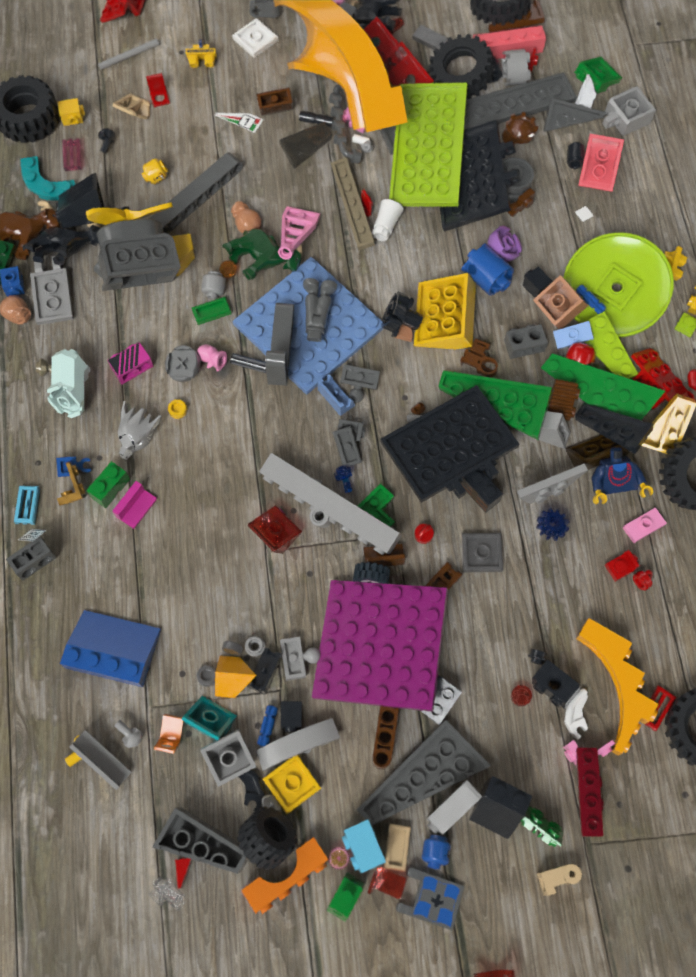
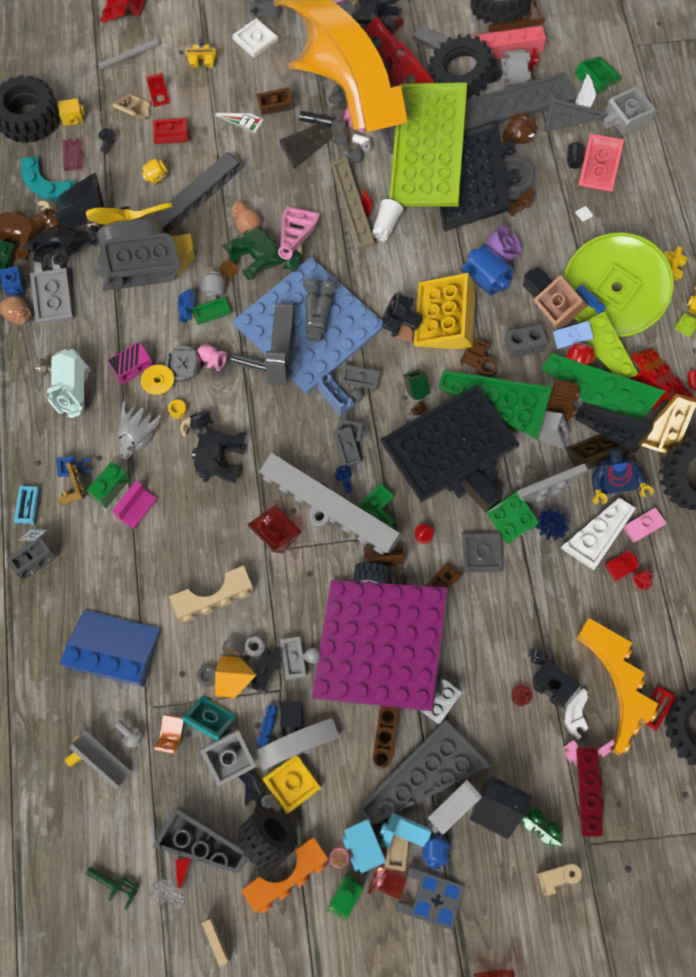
none -> dark green piece [86,867,139,910]
none -> yellow piece [141,365,174,395]
none -> red plate [153,118,188,144]
none -> tan arch [169,565,254,623]
none -> blue plate [177,289,195,324]
none -> black animal [180,410,247,483]
none -> tan tile [202,919,230,967]
none -> medium azure bracket [379,813,432,849]
none -> dark green brick [403,369,431,400]
none -> green hinge [486,492,539,544]
none -> white wing [561,498,636,570]

